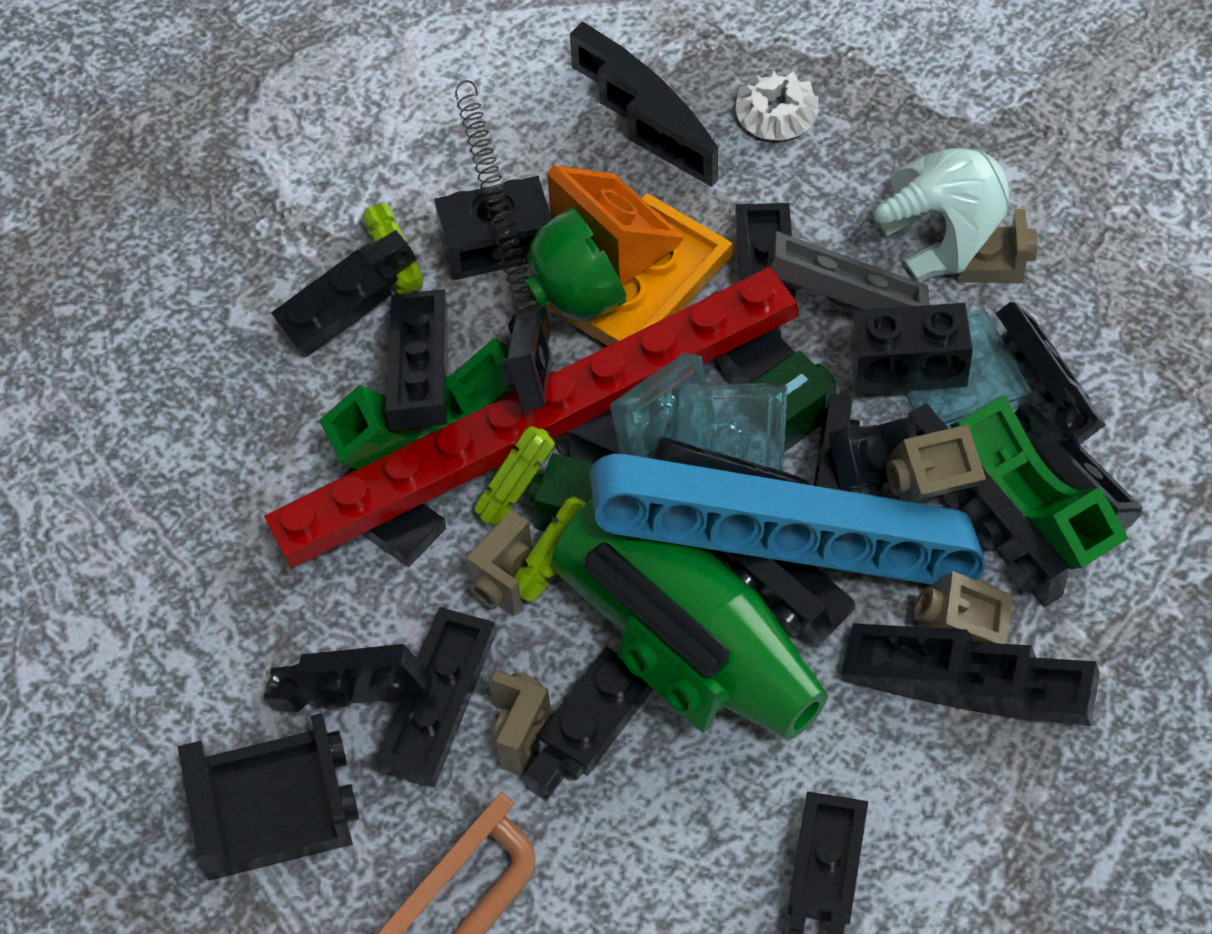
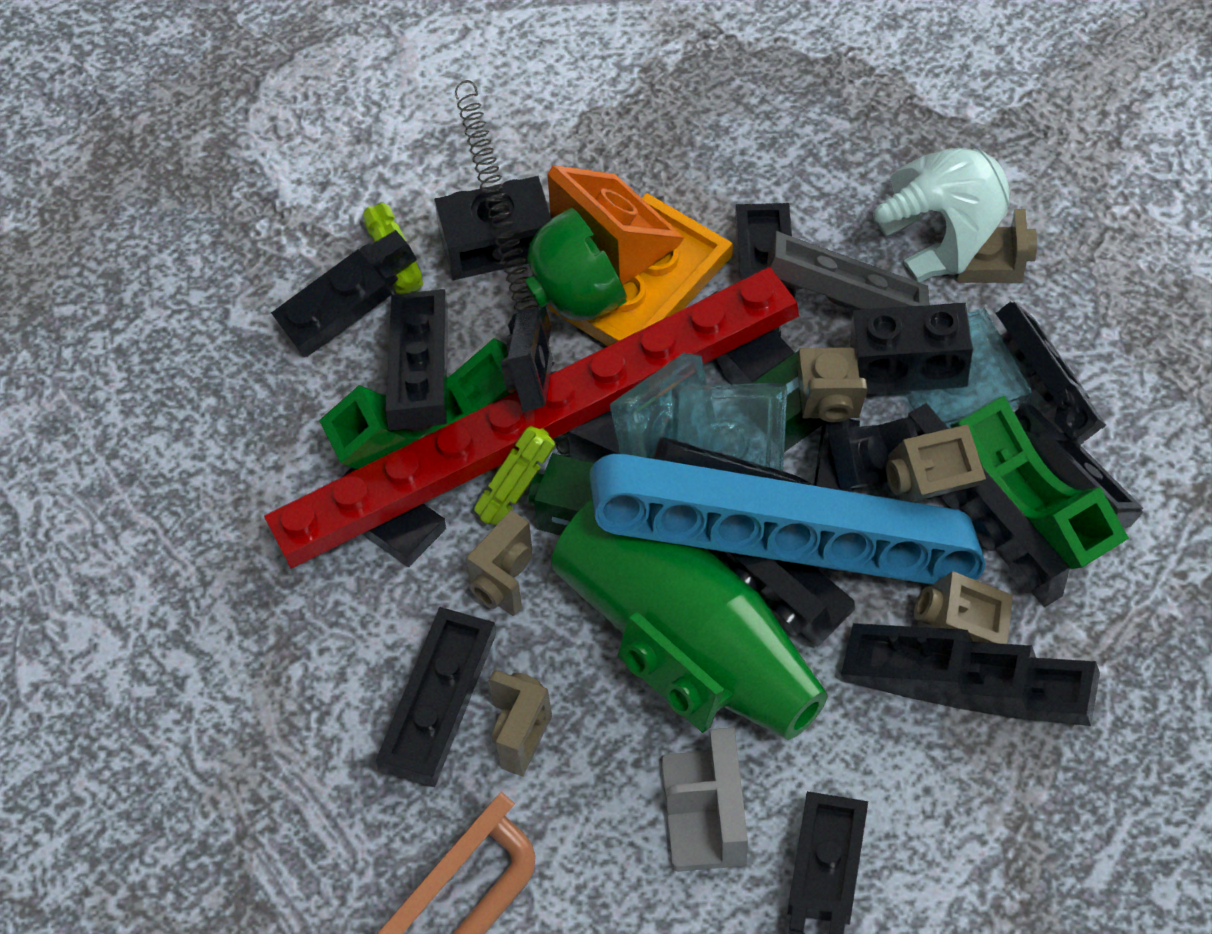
black panel [177,713,360,881] -> none
black hinge [264,644,433,712] -> none
lime axle [514,496,586,603] -> none
black hinge [525,646,653,802] -> none
black slope [570,21,718,187] -> none
black axle [584,542,731,678] -> none
white gear [735,69,818,140] -> none
none -> light grey panel [662,727,748,872]
none -> dark tan bracket [796,348,867,422]

